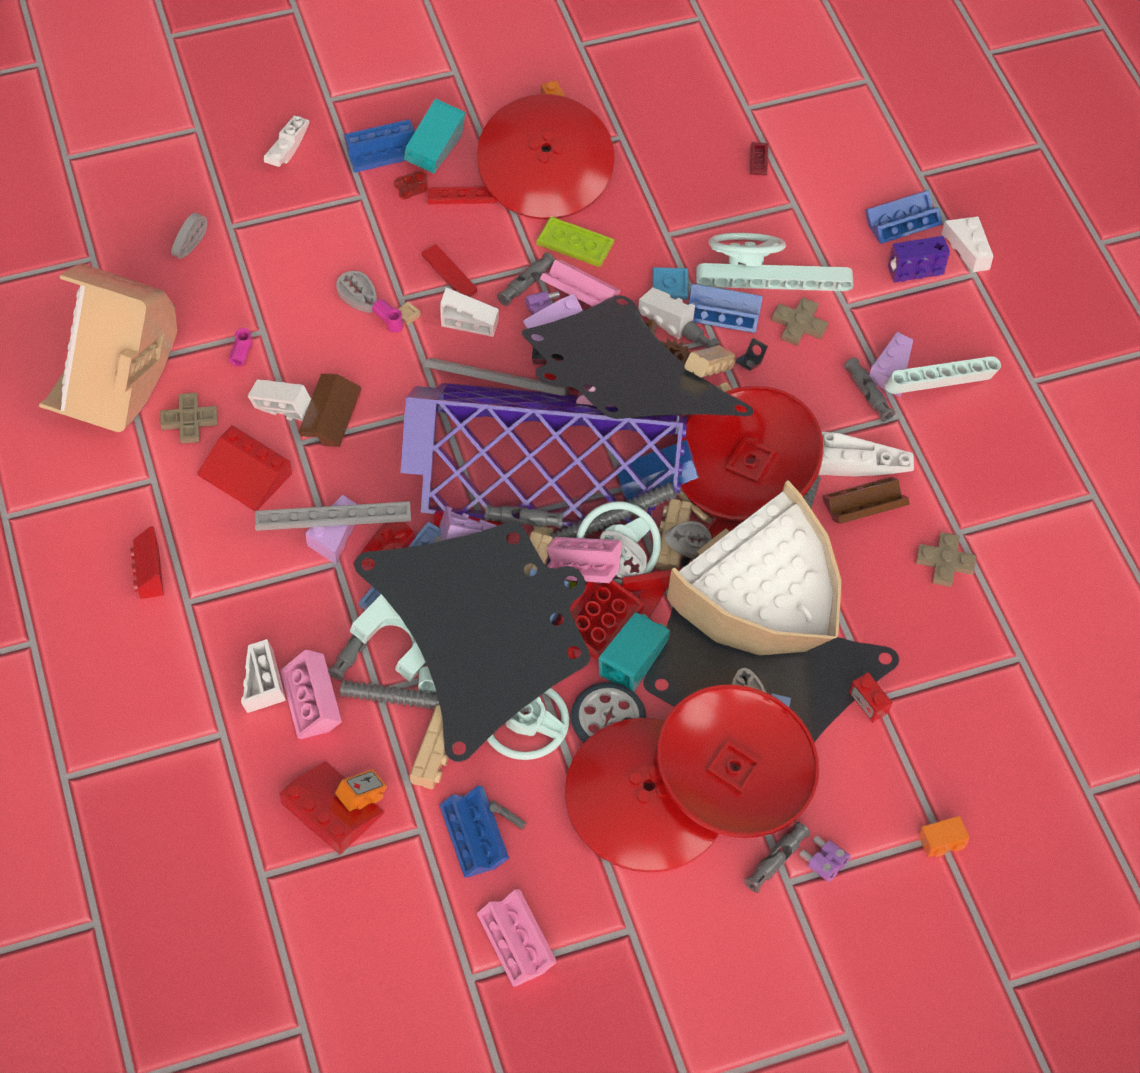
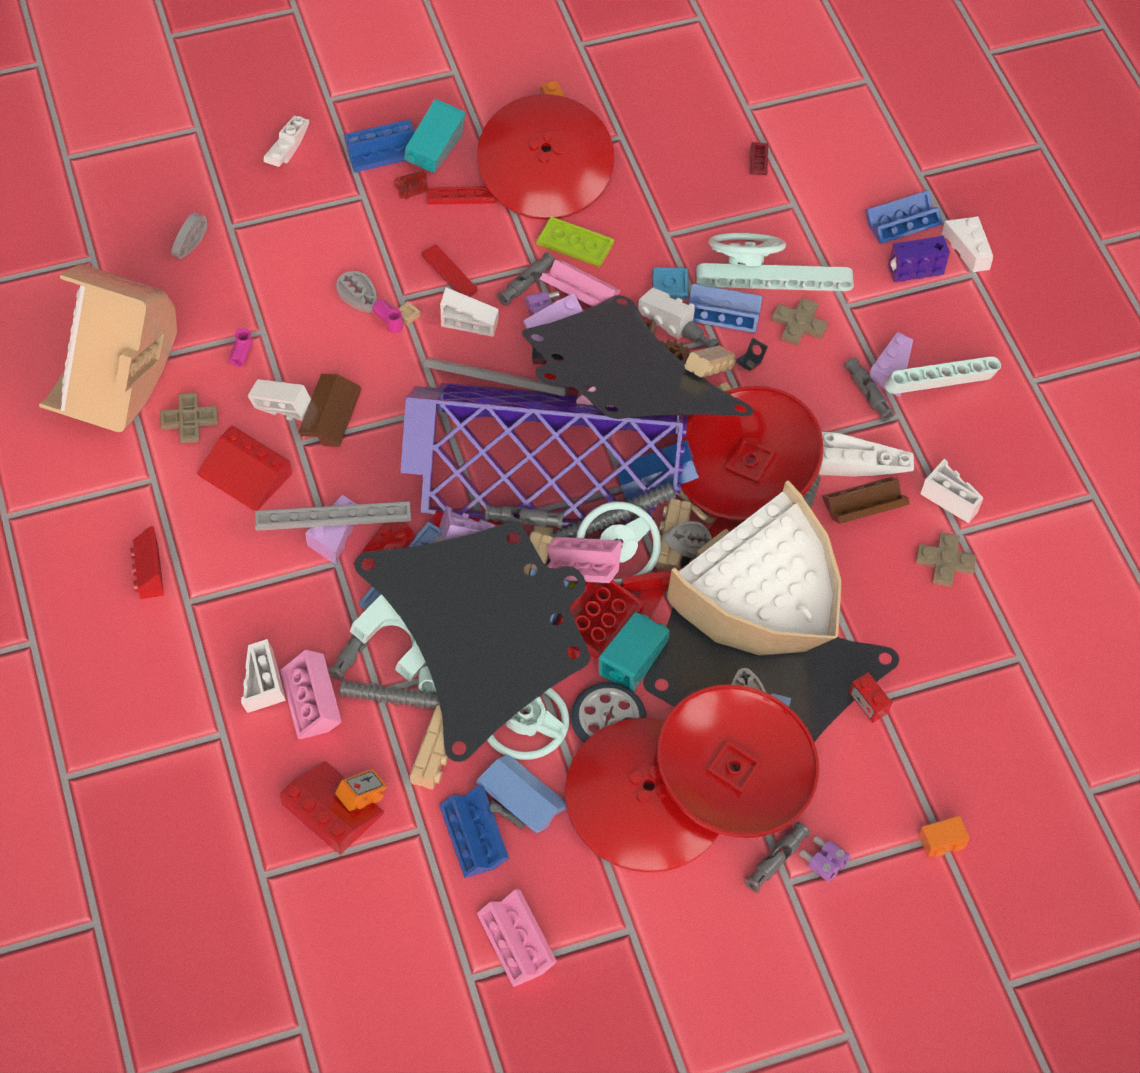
light grey piece [600,530,647,578] -> none
none -> medium blue slope [476,754,566,833]
none -> white wedge [920,458,983,523]

